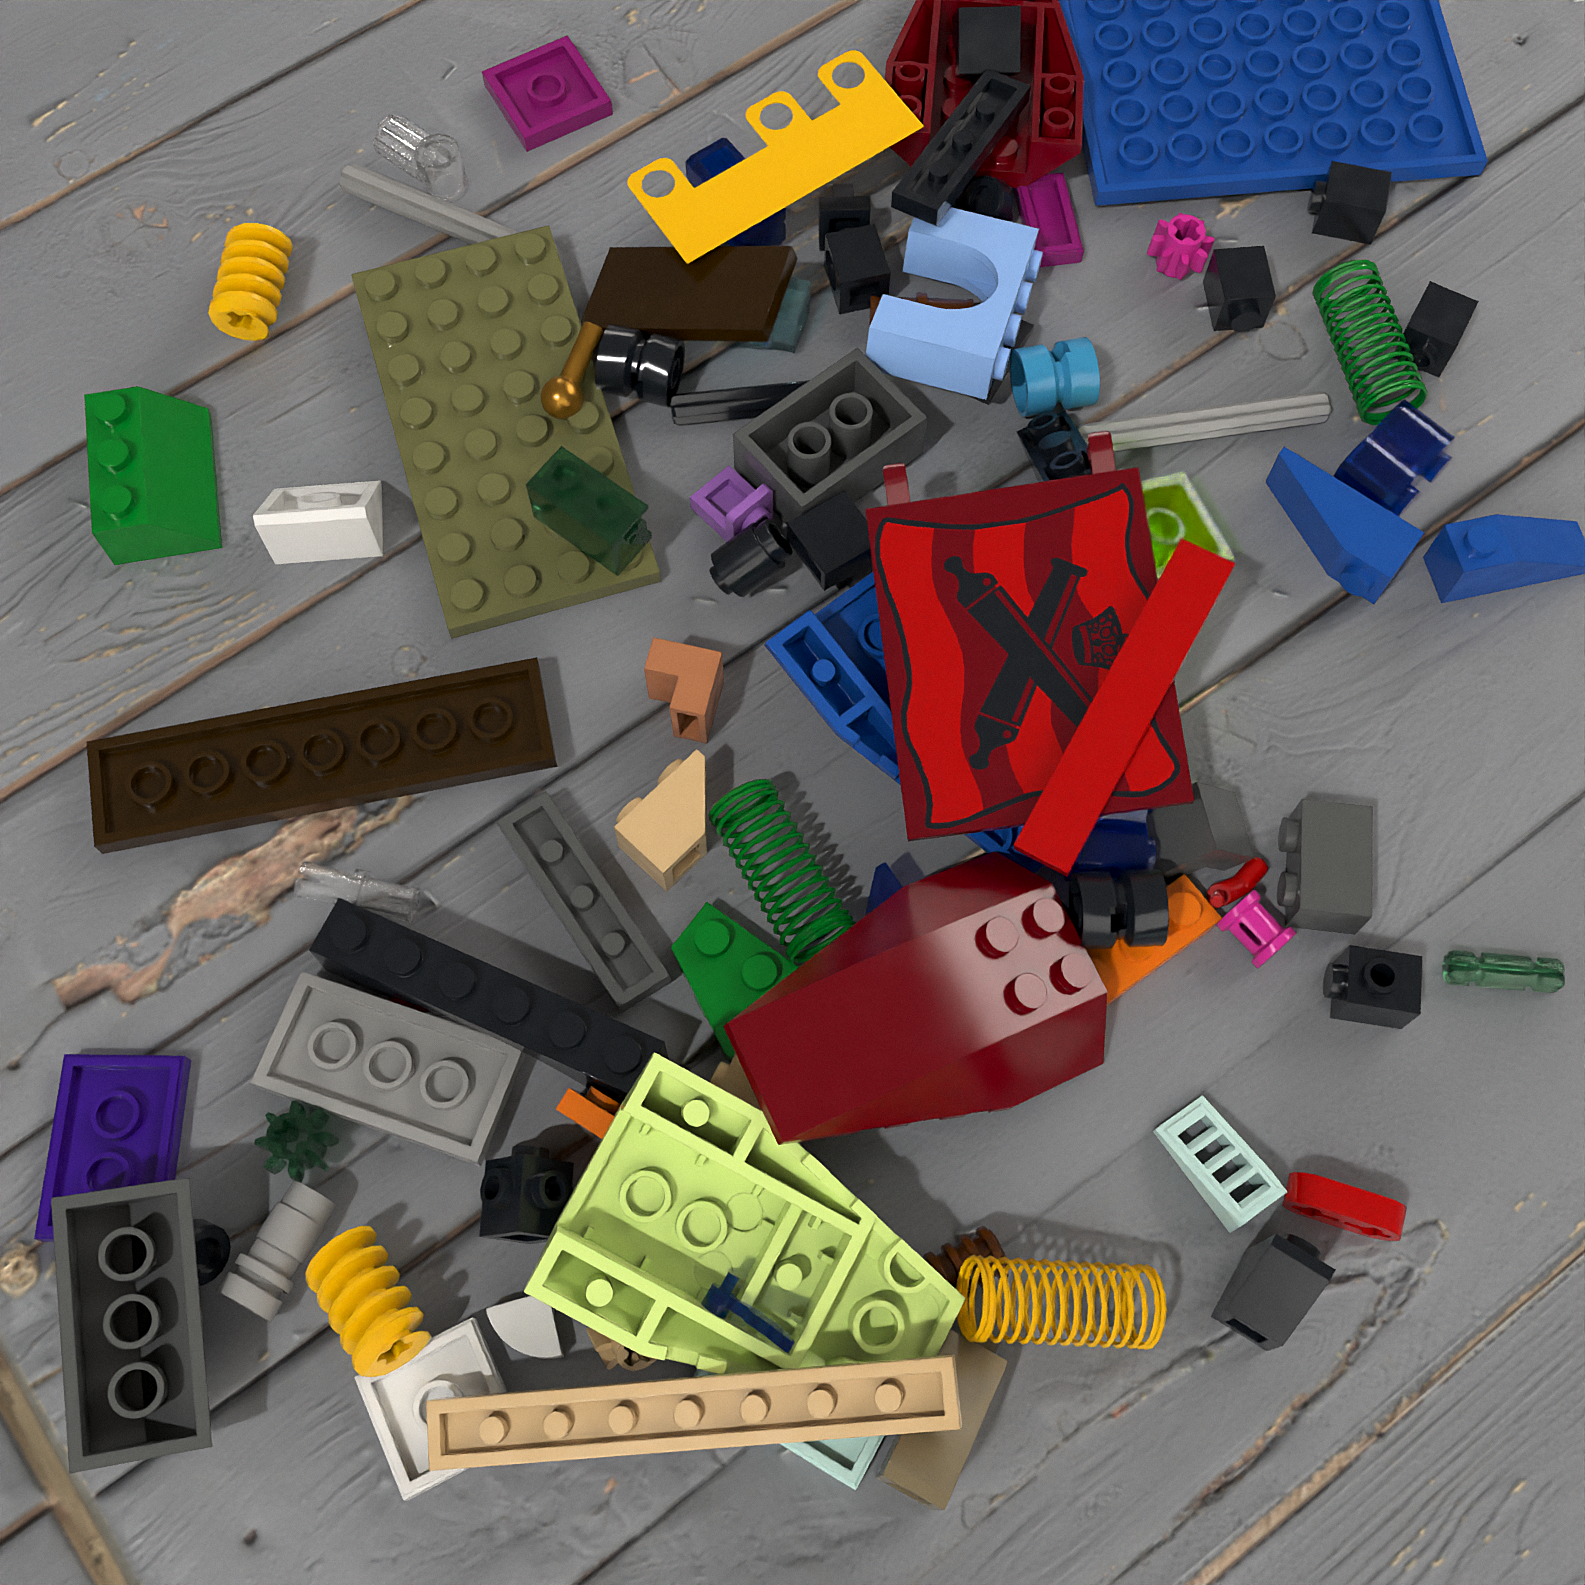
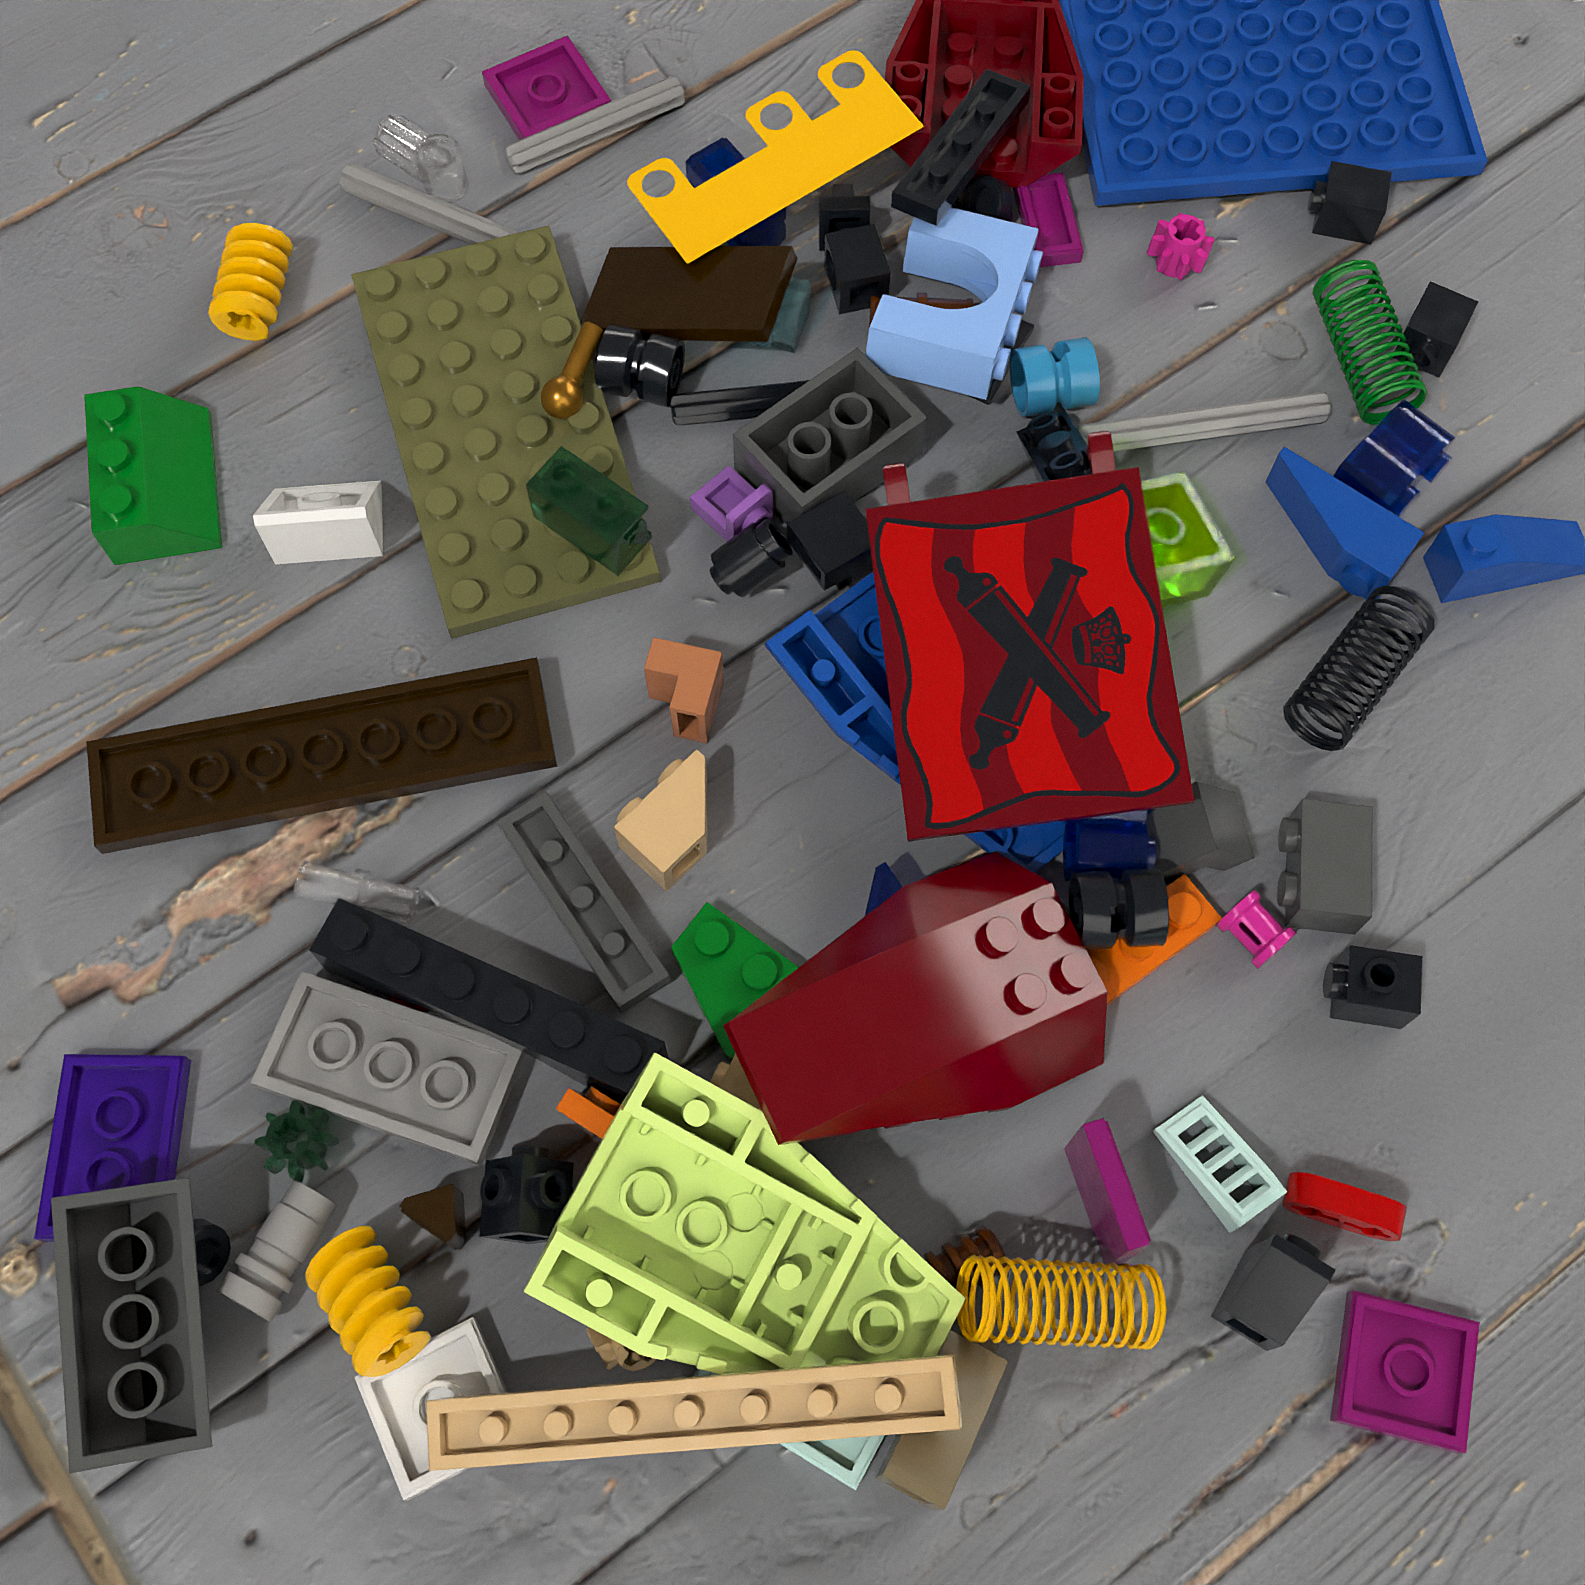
white tile [486,1296,564,1359] -> none
clear blue piece [701,1272,795,1353] -> none
green piece [708,779,856,963] -> none
black piece [952,6,1021,77] -> none
red tile [1014,538,1235,877] -> none
black brick [1203,246,1276,332] -> none
red piece [1207,856,1268,908] -> none
clear green axle [1442,950,1565,993] -> none
none -> dark brown slope [399,1184,466,1251]
none -> light grey axle [505,76,685,174]
none -> magenta tile [1064,1118,1151,1264]
none -> black piece [1283,586,1434,751]
none -> magenta tile [1330,1290,1480,1454]

